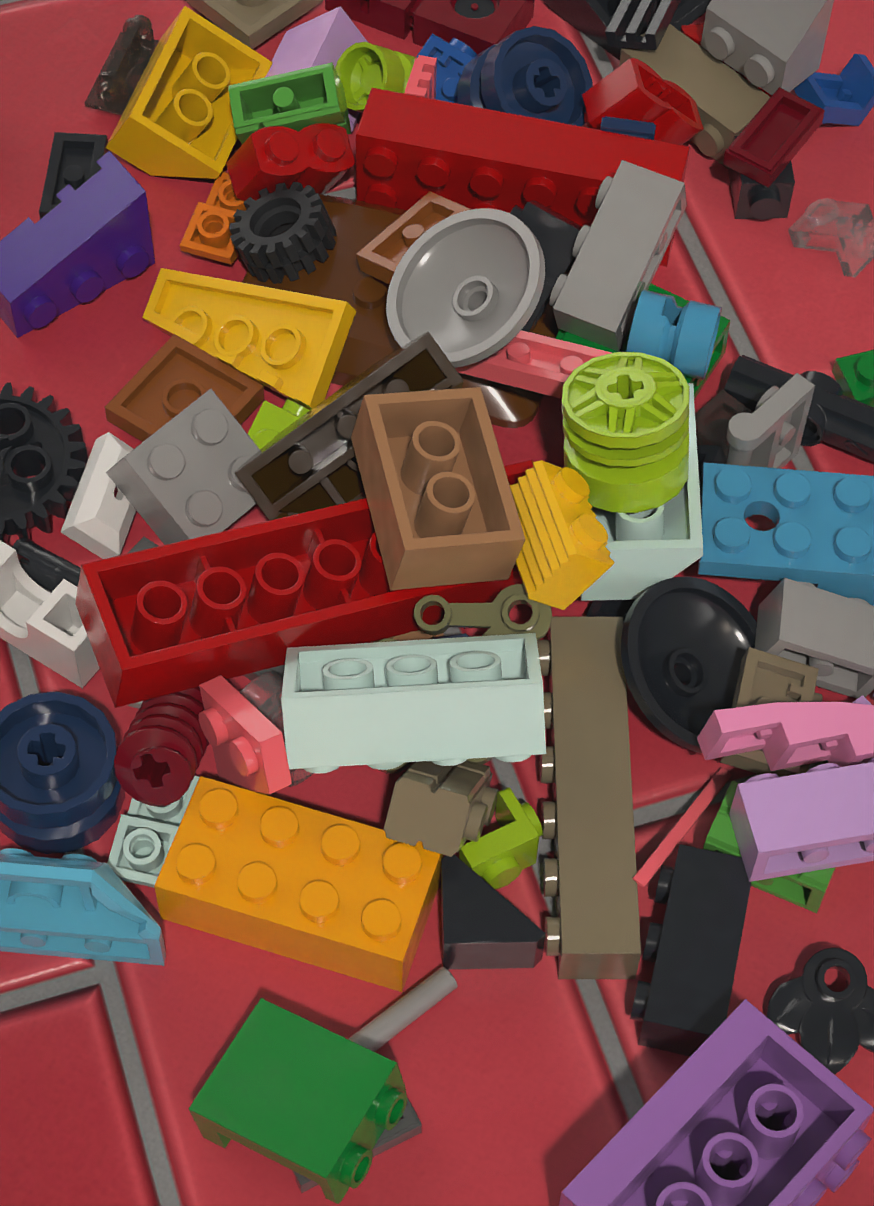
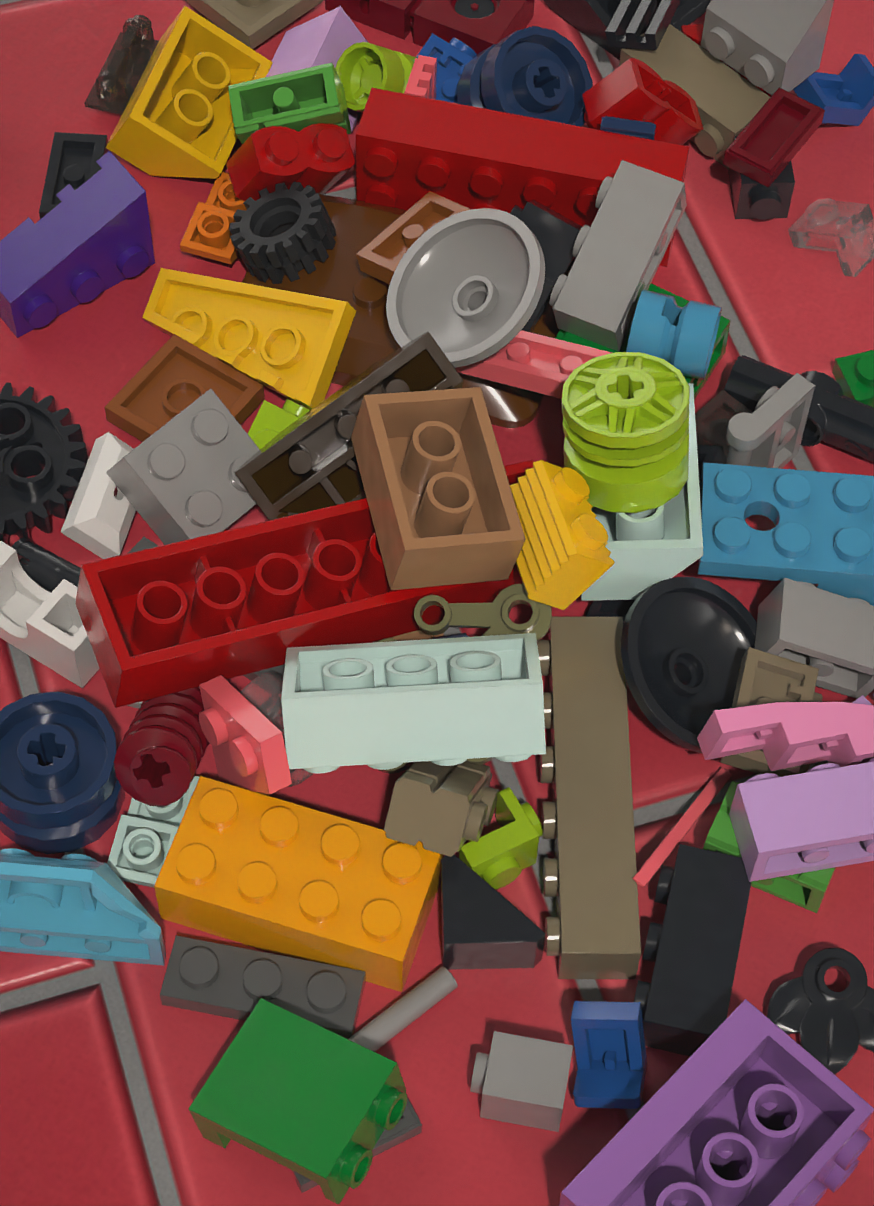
none -> dark grey plate [160,936,366,1039]
none -> light grey brick [470,1031,573,1132]
none -> blue bracket [571,1001,647,1109]

